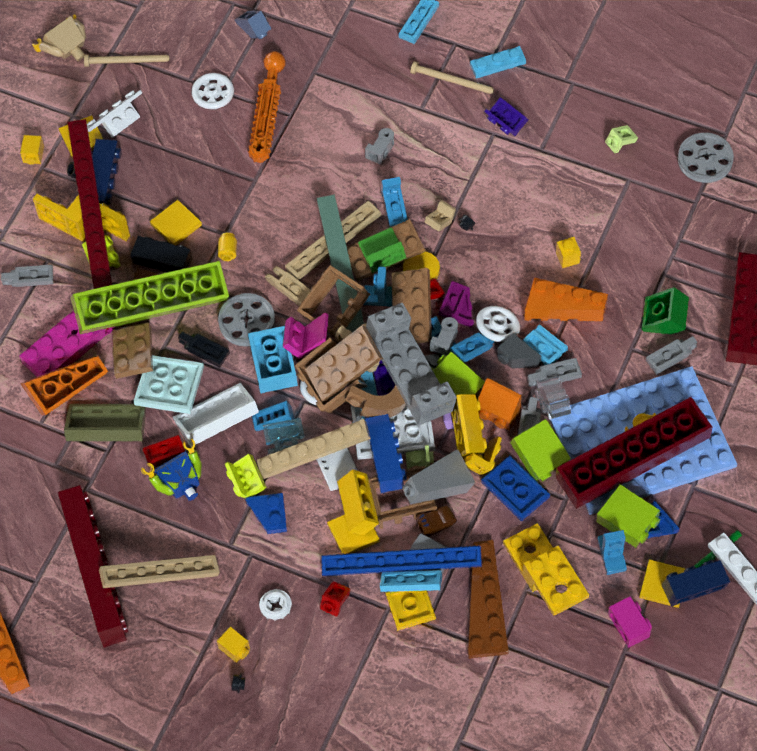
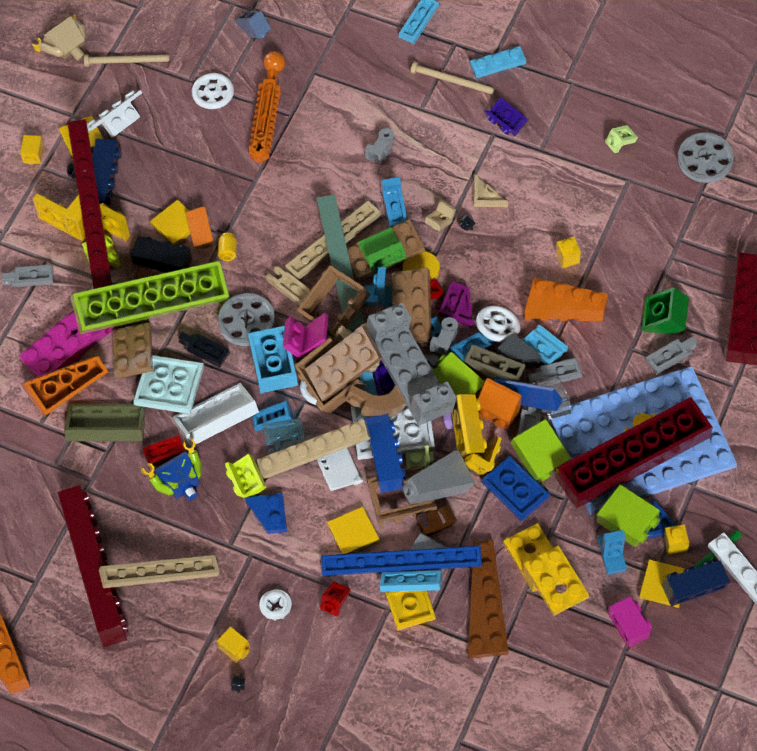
yellow brick [337,469,379,536] -> none
none -> orange slope [186,206,213,248]
none -> dark tan slope [464,345,525,382]
none -> tan tile [474,175,508,207]
none -> blue slope [494,378,563,411]
none -> yellow brick [663,524,689,555]

